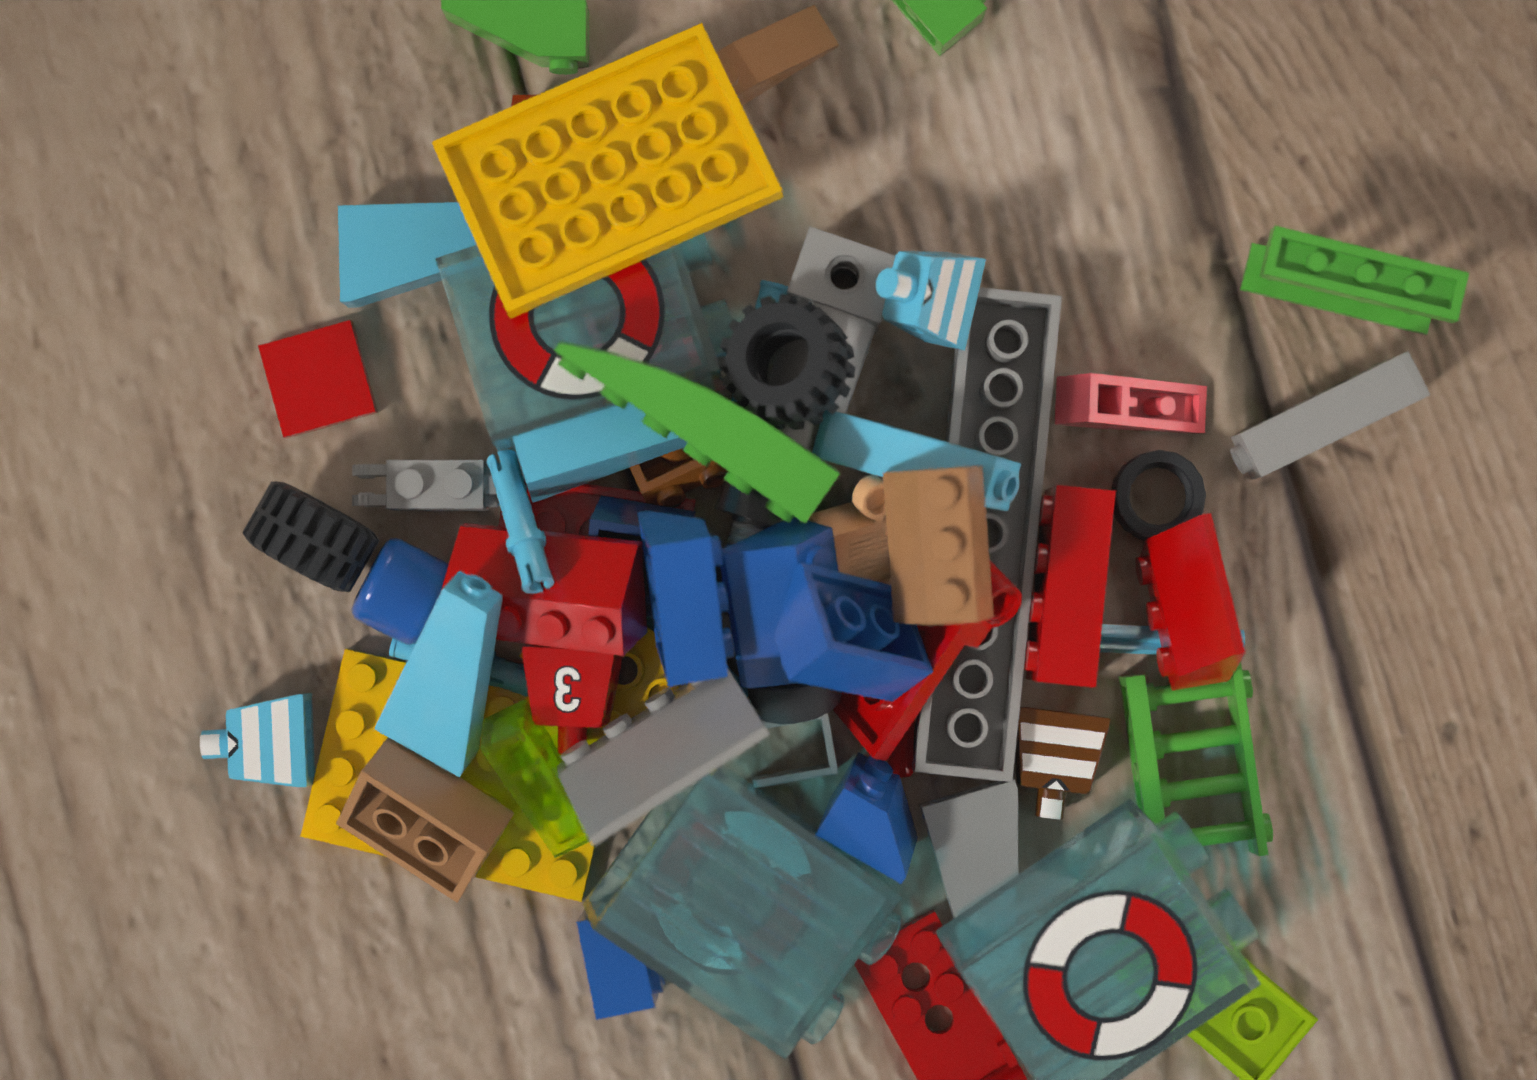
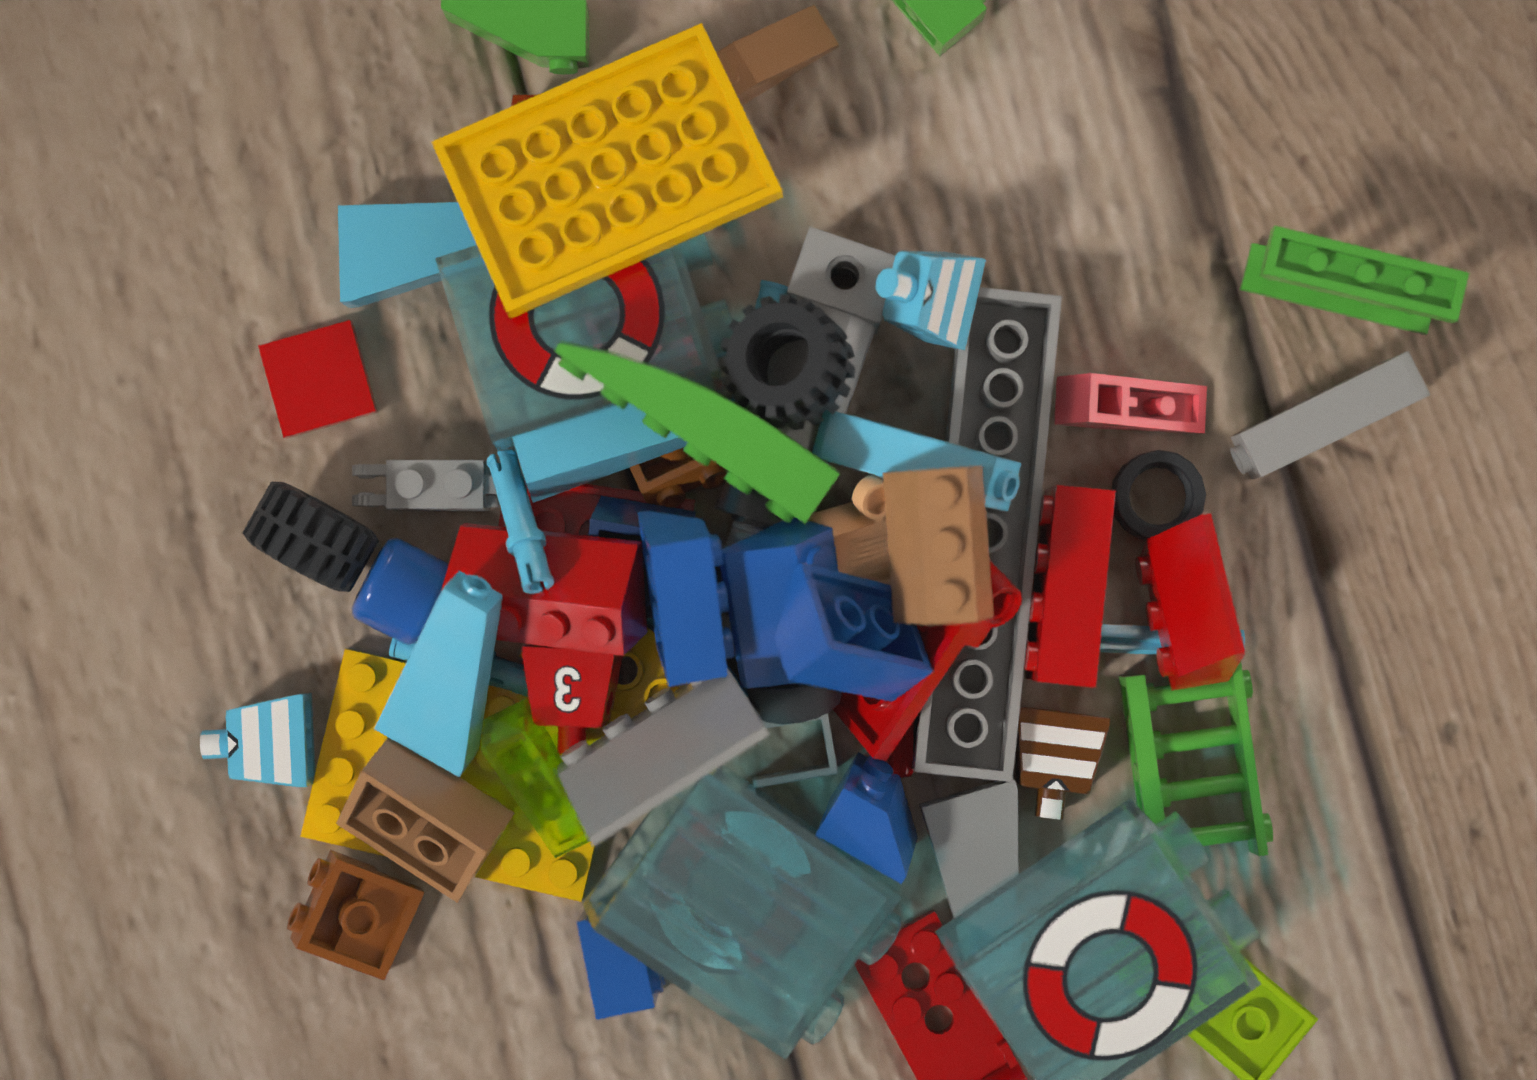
none -> dark orange plate [287,849,425,981]

